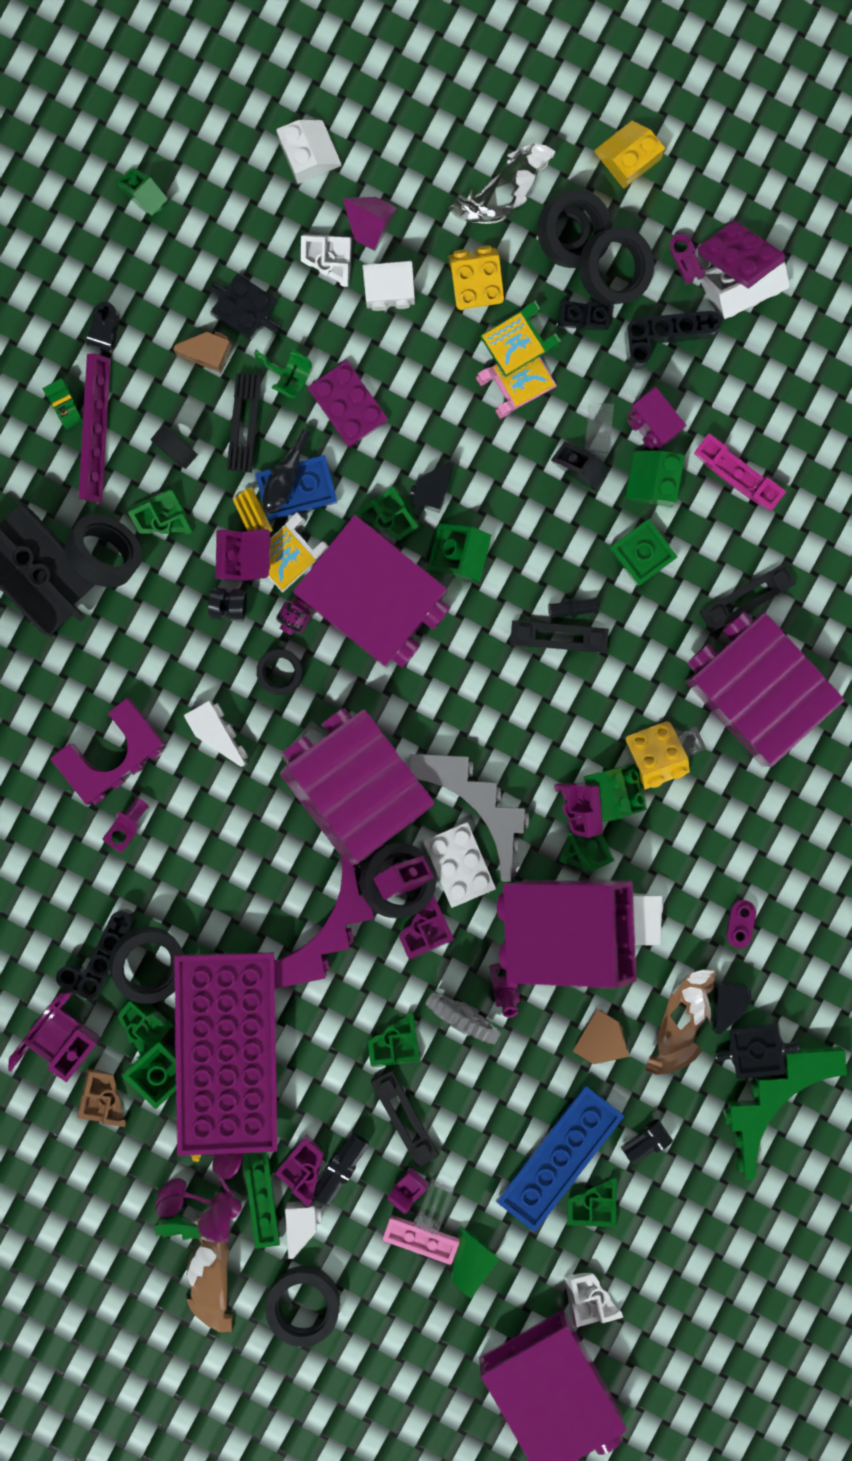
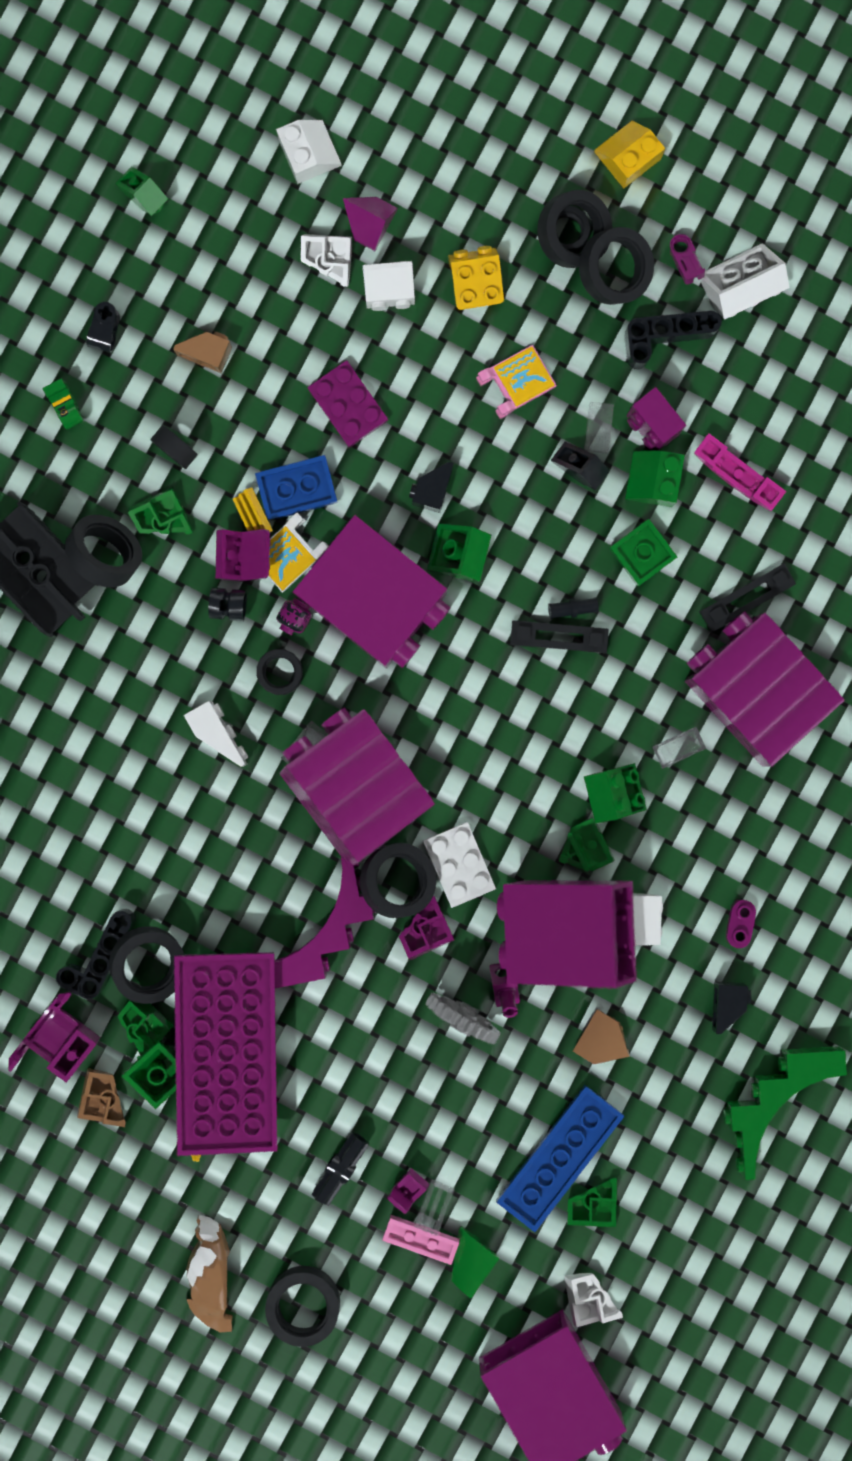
magenta arch [50,698,167,805] -> none
magenta plate [79,353,111,503] -> none
magenta bracket [103,798,149,853] -> none
magenta plant [155,1153,244,1242] -> none
green slope [155,1213,202,1241] -> none
black plate [207,273,281,341] -> none
black container [227,373,261,473] -> none
green plate [243,1152,280,1249] -> none
green helmet [254,349,312,399] -> none
black piece [262,429,311,514] -> none
magenta slope [275,1135,324,1207] -> none
white slope [285,1201,322,1259] -> none
green slope [354,486,422,540] -> none
green slope [368,1013,421,1068] -> none
black container [371,1069,439,1168] -> none
magenta brick [373,856,434,900] -> none
light grey arch [409,754,529,882] -> none
clear smoke animal [448,143,555,224] -> none
flag [480,301,561,377] -> none
magenta slope [554,783,603,838] -> none
black slope [557,300,611,330] -> none
black piece [620,1119,673,1165] -> none
yellow bracket [626,721,690,789] -> none
medium nougat animal [646,970,716,1075] -> none
magenta plate [698,220,785,289] -> none
black plate [715,1023,801,1079] -> none

